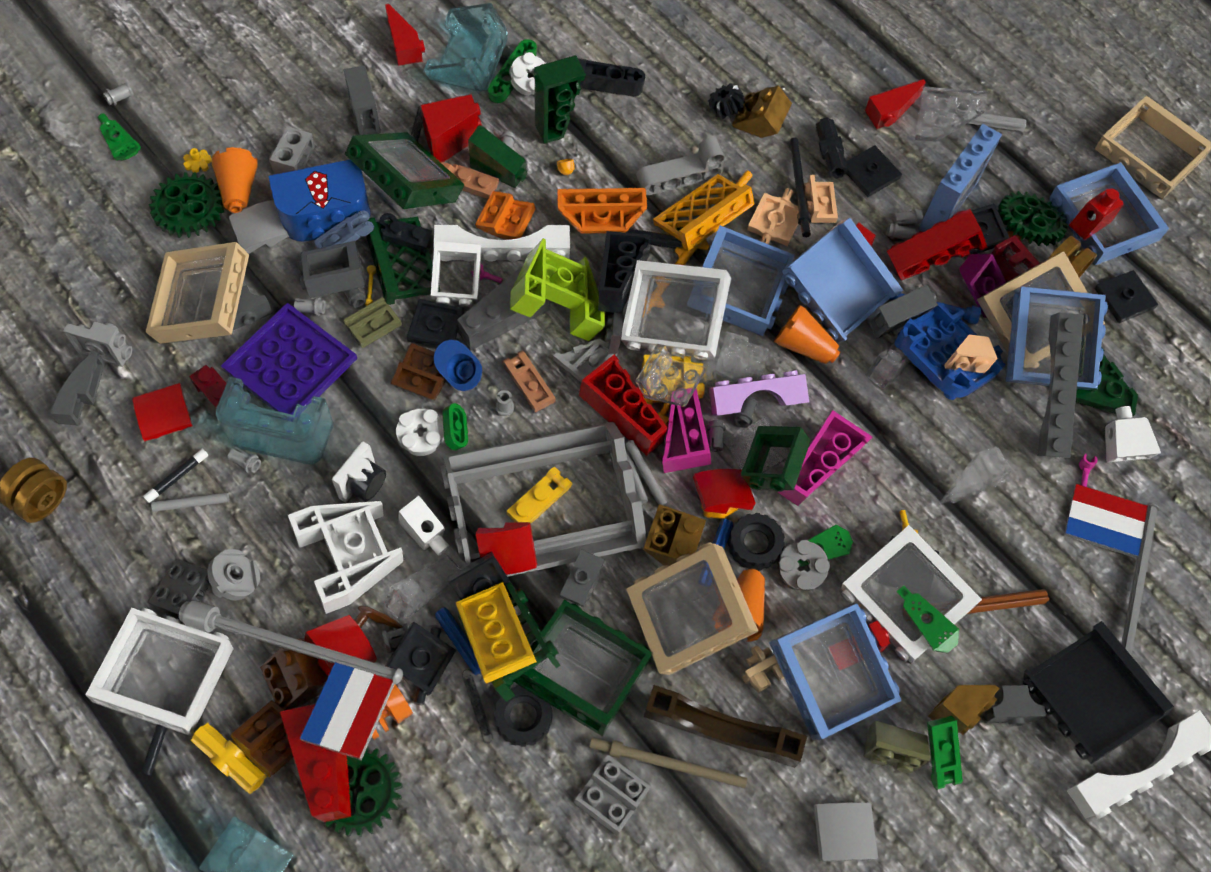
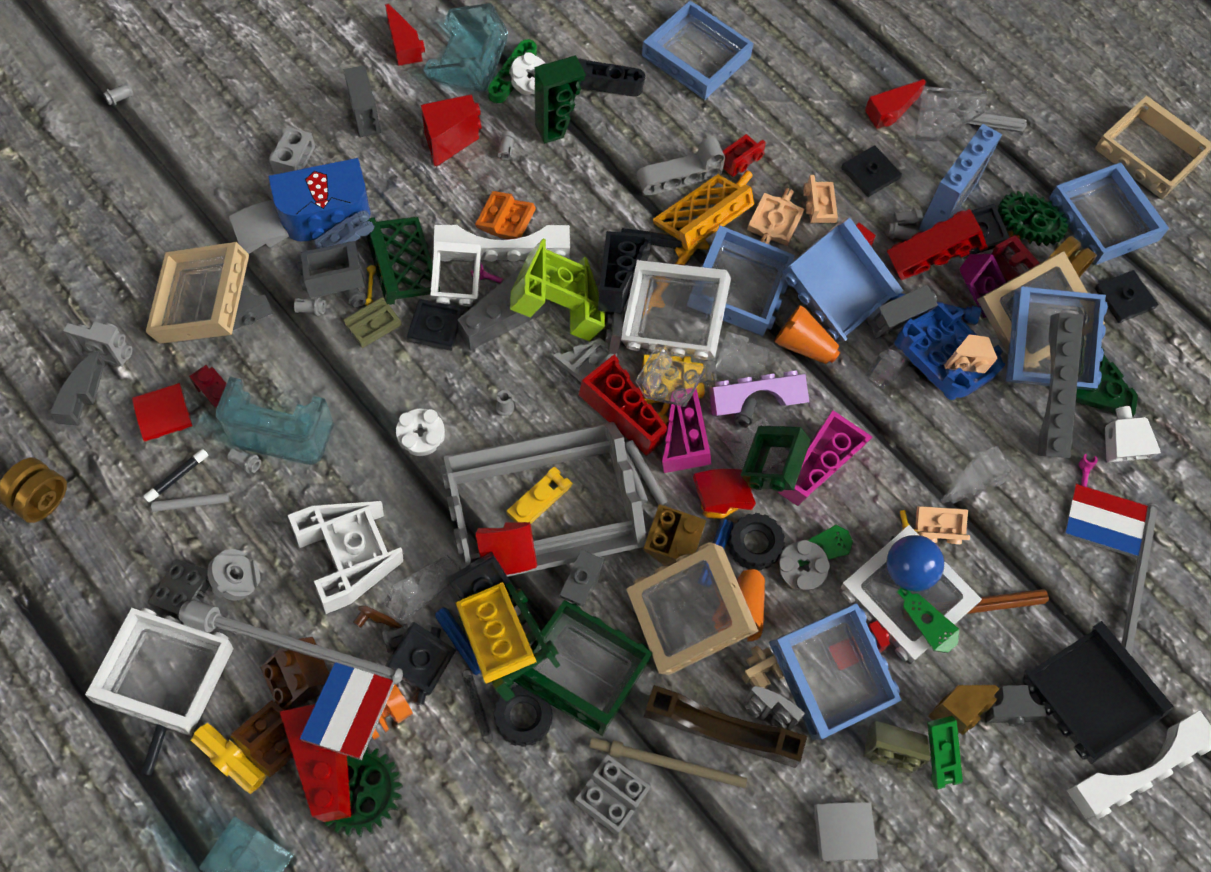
green piece [98,113,141,161] -> none
dark green gear [149,172,224,238] -> none
yellow plant [183,148,212,173] -> none
orange cone [212,147,258,213] -> none
dark purple plate [221,303,357,424] -> none
red slope [304,615,377,676] -> none
piece [332,442,386,503] -> none
dark green piece [345,132,465,209] -> none
black hinge [379,213,432,253] -> none
reddish brown slope [391,343,446,401] -> none
white torso [398,496,450,556] -> none
black piece [411,103,425,141] -> none
blue piece [434,340,482,391] -> none
nougat hinge [441,162,499,199] -> none
green plate [442,403,468,451] -> none
dark green slope [468,125,527,188] -> none
nougat plate [502,350,556,413] -> none
light orange hinge [557,158,575,175] -> none
orange wedge [557,188,647,234] -> none
dark grey pin [707,420,726,452] -> none
black gear [708,83,745,120] -> none
pearl gold slope [732,85,792,138] -> none
black bar [790,138,811,238] -> none
black piece [816,117,848,179] -> none
red torso [1069,188,1124,240] -> none
none -> piece [642,1,754,100]
none -> red bracket [723,134,766,177]
none -> light grey slope [744,686,805,730]
none -> blue piece [886,535,945,592]
none -> light nougat bracket [915,506,970,544]

